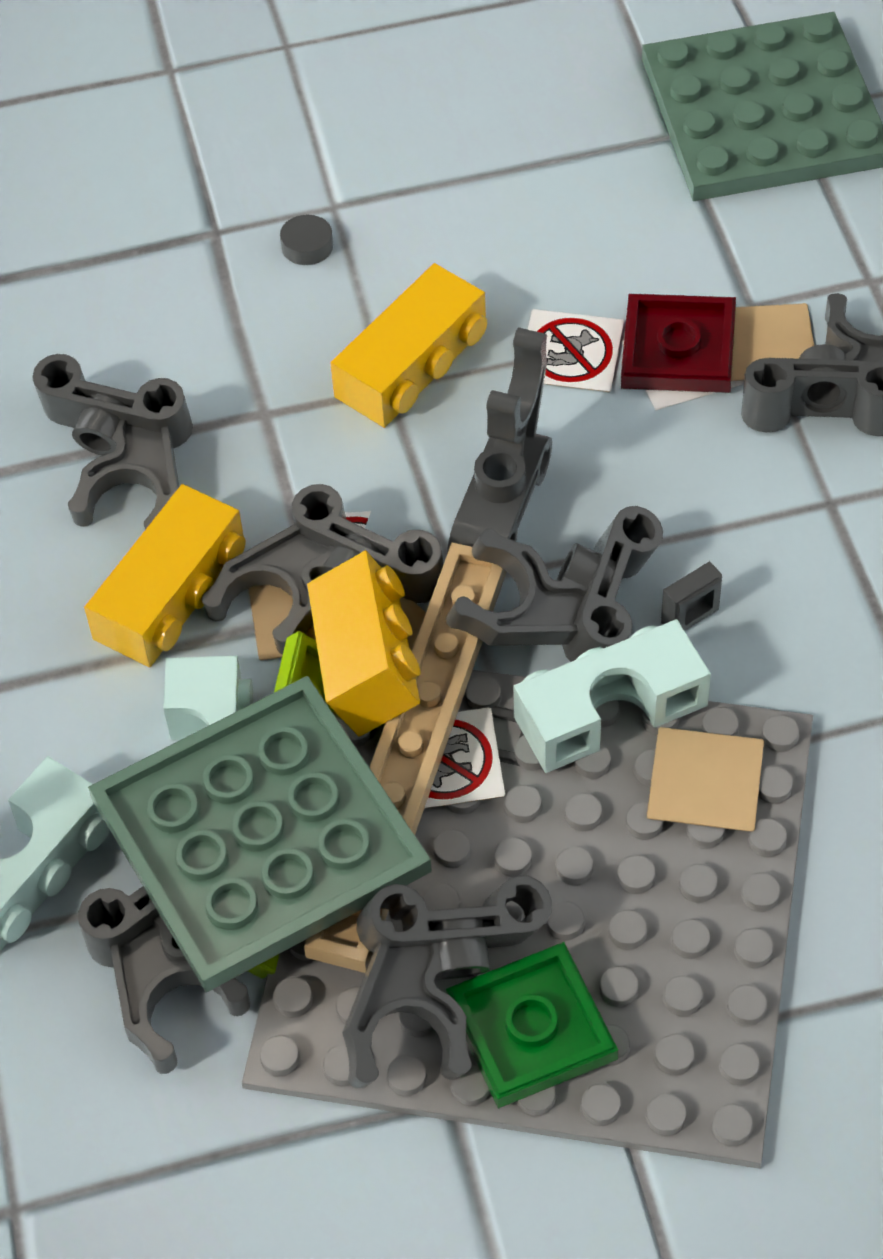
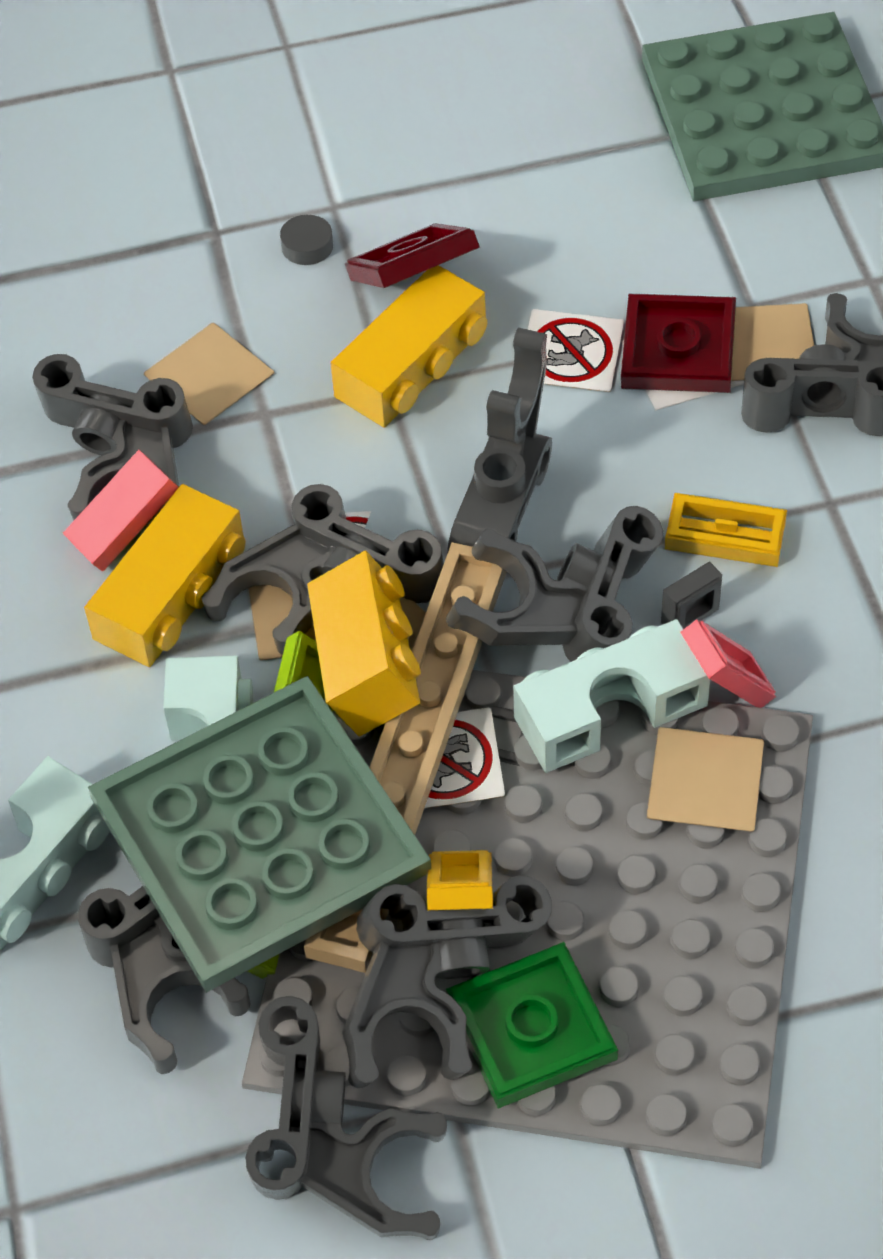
none -> coral tile [63,450,179,572]
none -> tan sticker [144,323,274,425]
none -> dark grey piece [245,996,447,1240]
none -> dark red tile [344,223,480,288]
none -> yellow tile [427,850,493,910]
none -> yellow tile [664,493,787,567]
none -> coral tile [680,620,776,708]

